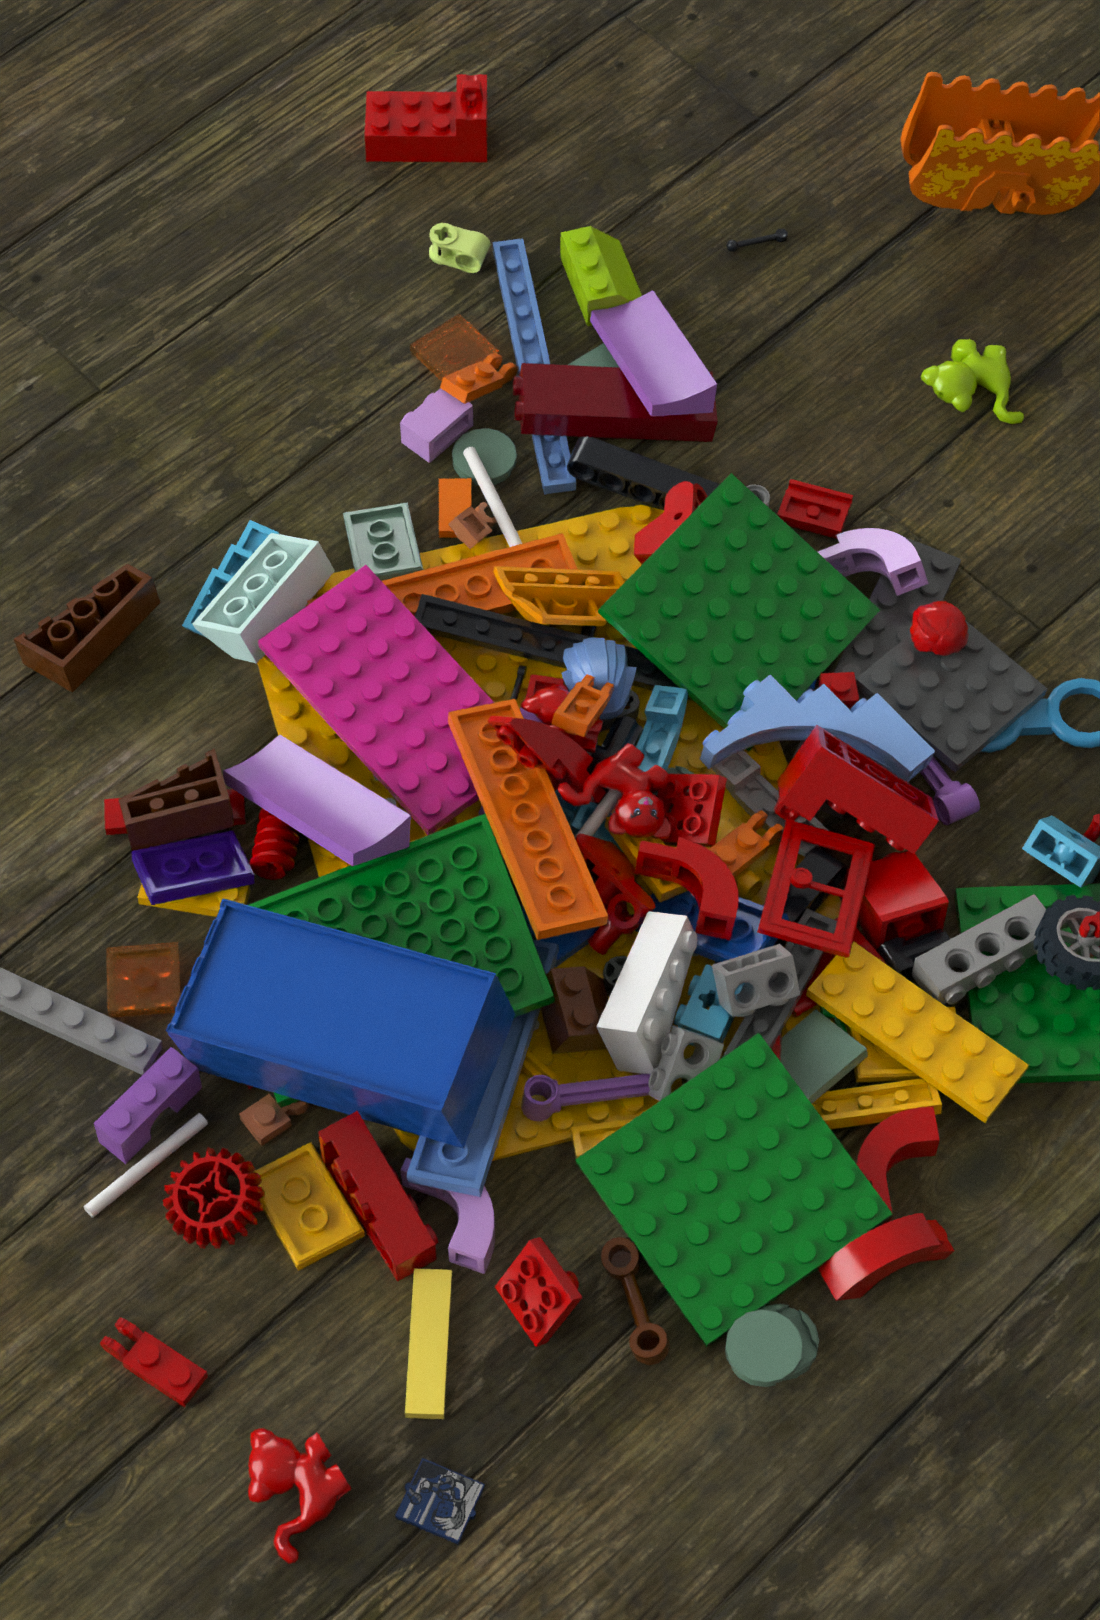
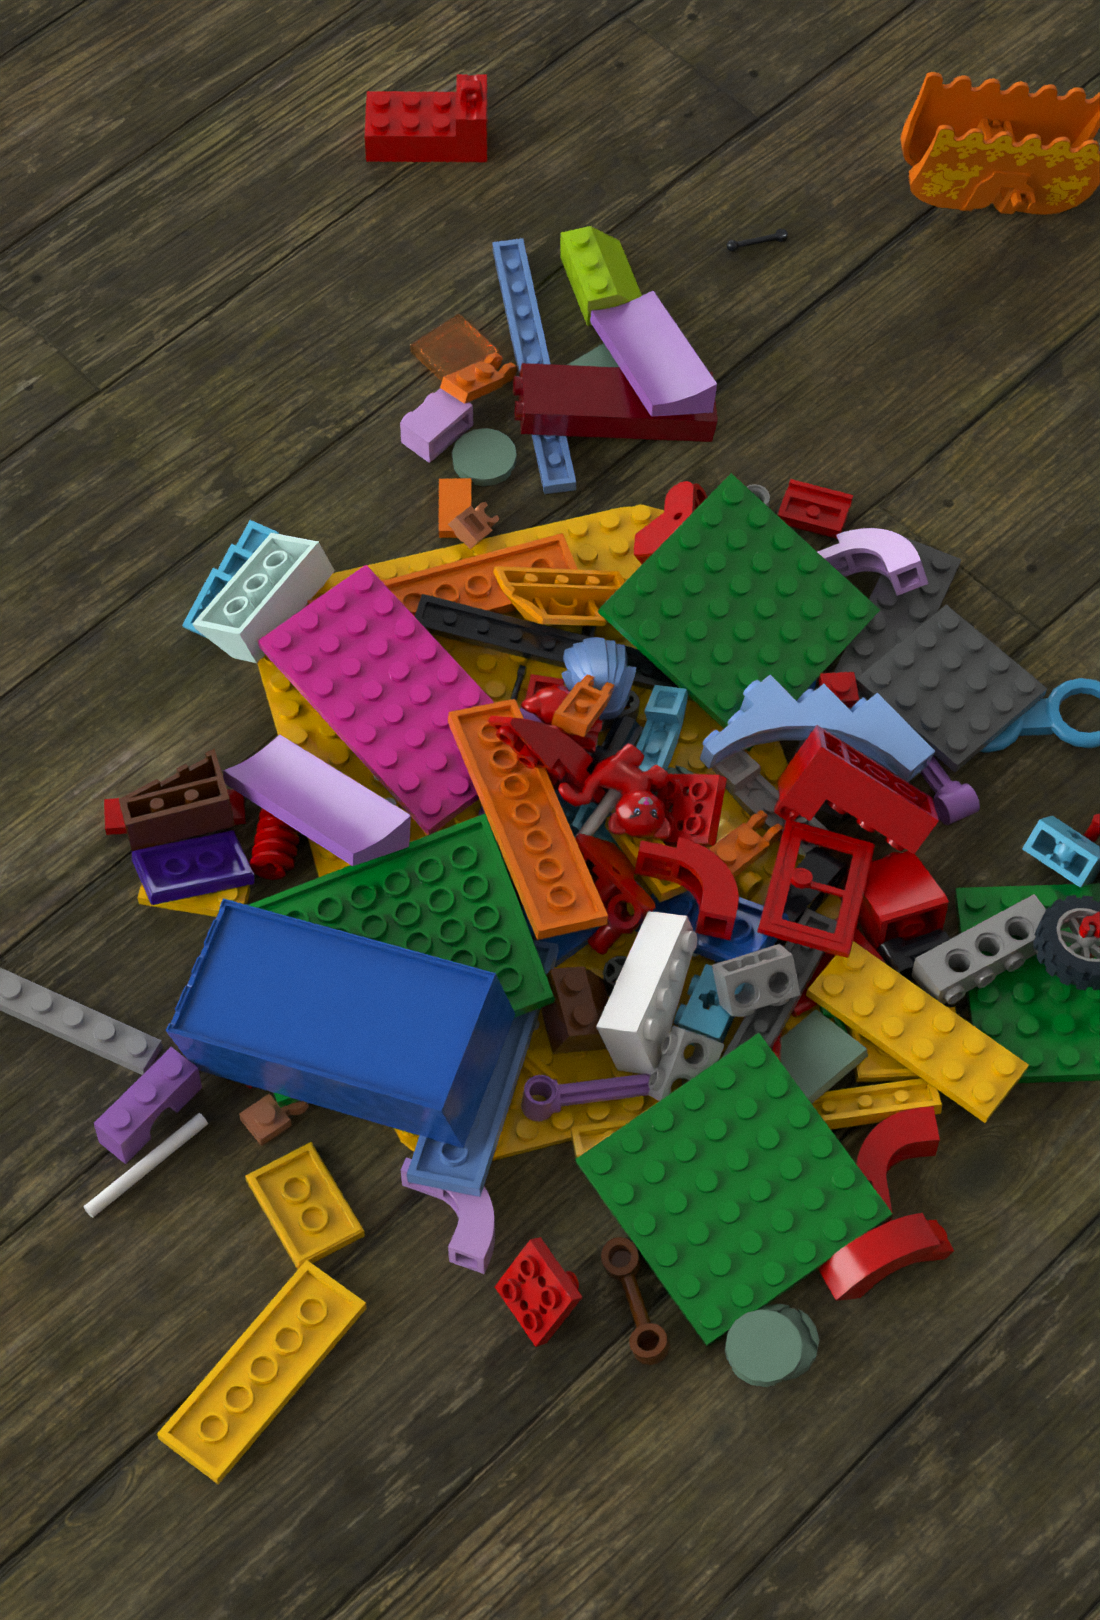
reddish brown wedge [14,564,161,693] -> none
red hinge [100,1317,208,1407] -> none
clear orange plate [106,942,181,1018] -> none
red gear [163,1147,265,1249] -> none
red animal [248,1428,352,1564] -> none
red wedge [318,1110,439,1282] -> none
sand green tile [343,503,423,581] -> none
piece [395,1458,485,1545] -> none
light yellow tile [405,1268,452,1419] -> none
yellowish green piece [429,223,491,273] -> none
white bar [463,447,523,547] -> none
black beam [567,437,720,510] -> none
red hair [910,601,969,656] -> none
lime animal [921,339,1024,424] -> none
none -> yellow plate [157,1260,367,1485]

